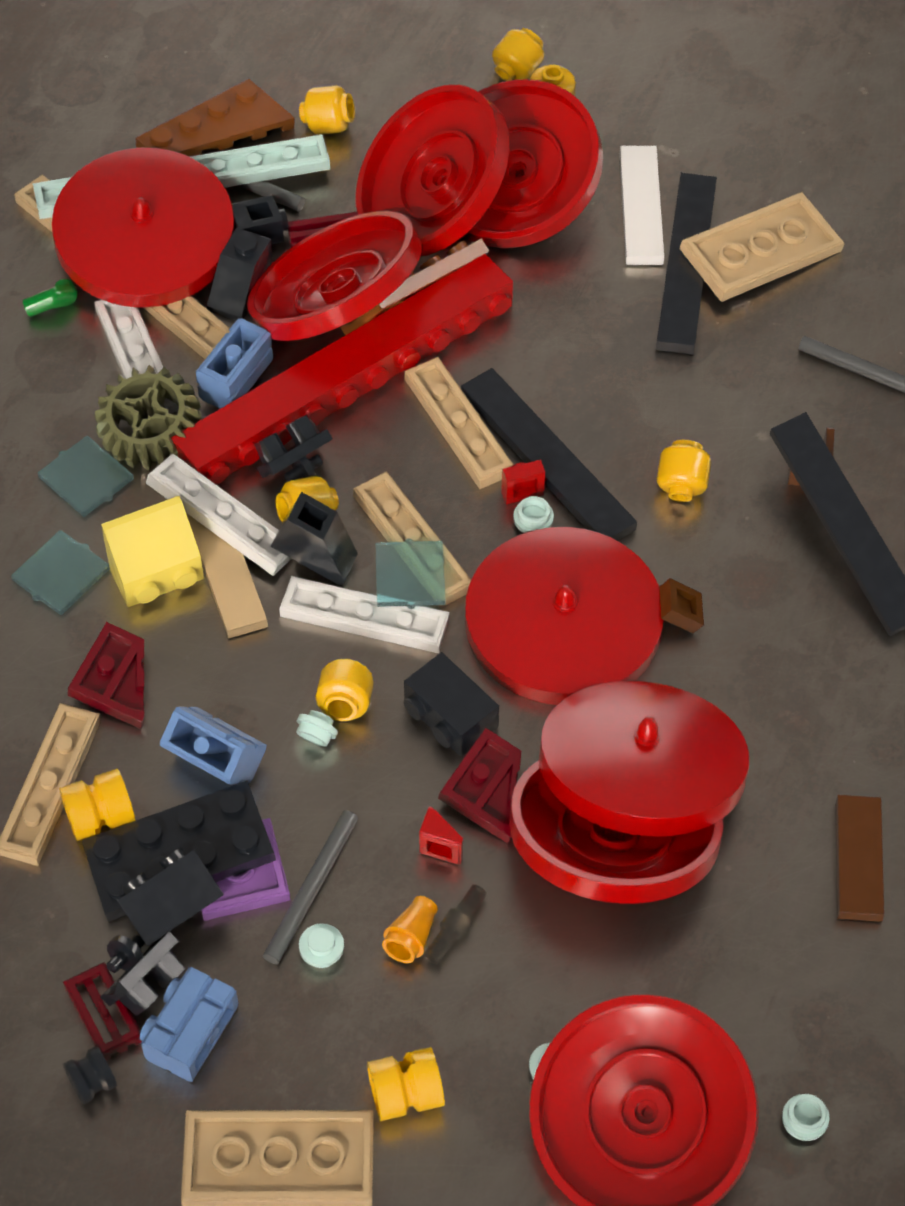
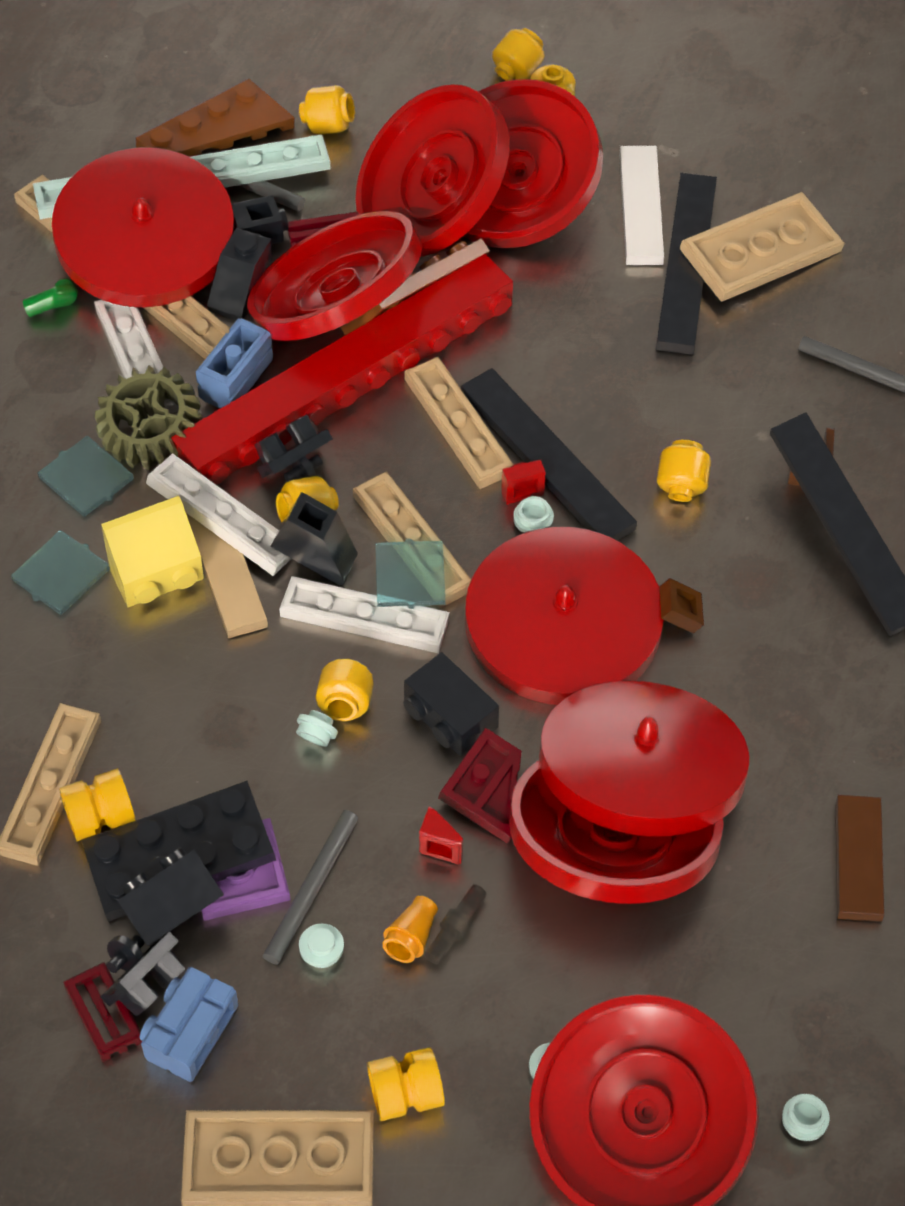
black wheel [63,1046,117,1105] -> none
dark red wing [67,622,144,729] -> none
medium blue brick [160,707,267,784] -> none

